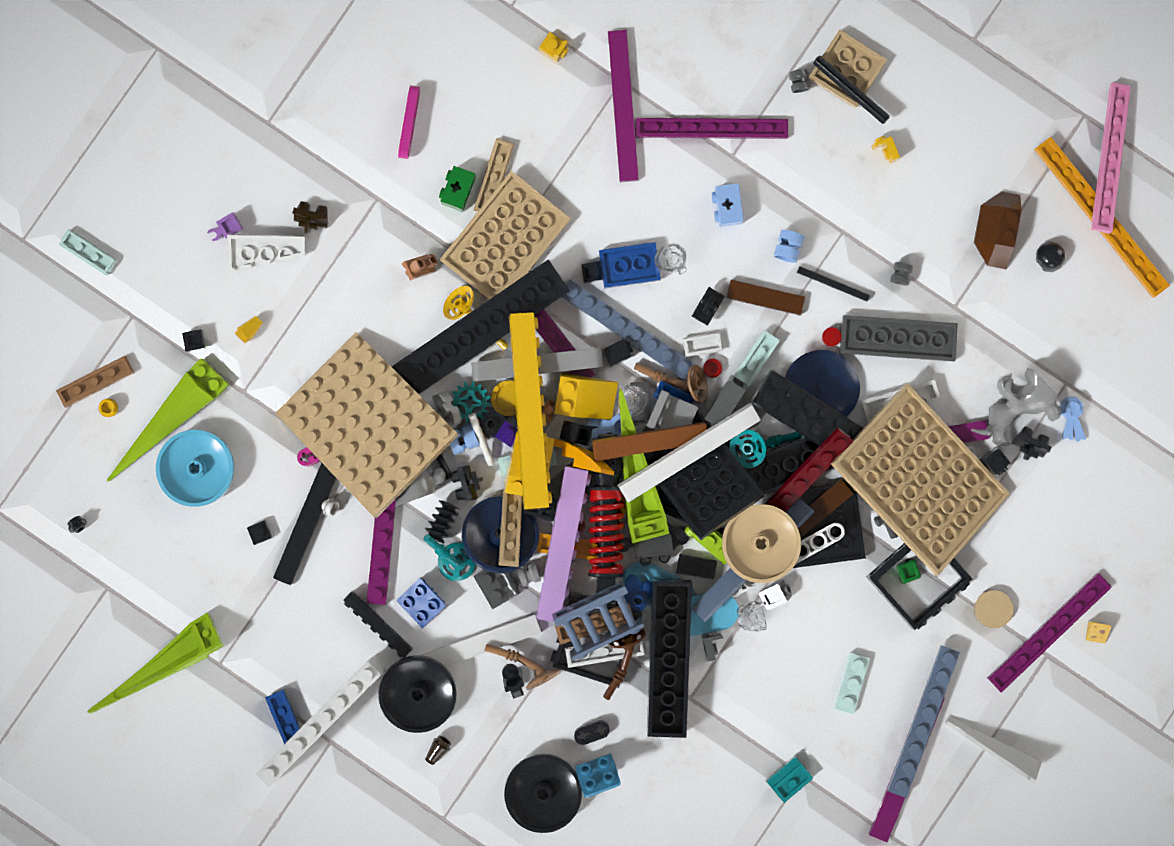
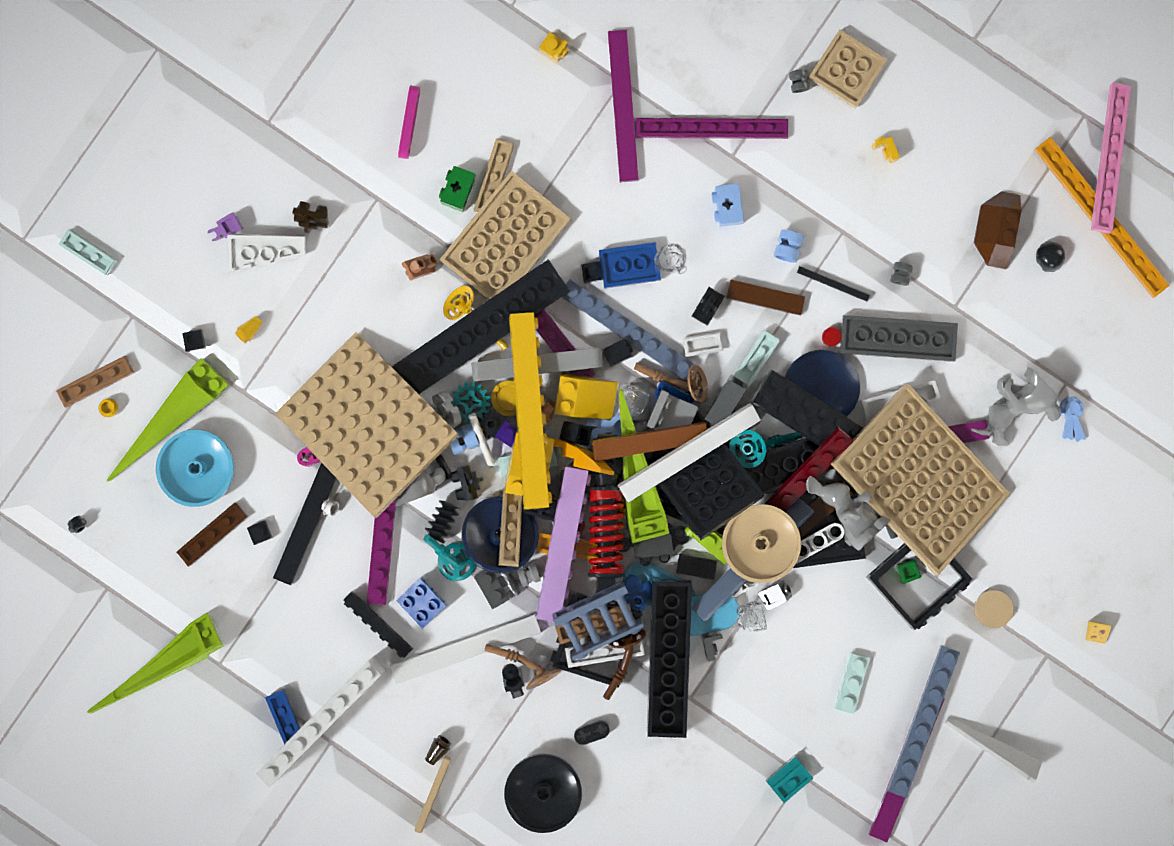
black dish [378,655,457,733] -> none
dark azure bracket [575,753,621,798] -> none
red tile [703,358,722,378] -> none
black axle [813,55,890,124] -> none
black brick [979,448,1011,476] -> none
magenta tile [987,573,1112,693] -> none
black hips [1011,426,1052,461] -> none
none -> reddish brown tile [176,502,248,567]
none -> tan tile [414,756,451,833]
none -> light grey animal [806,476,890,551]

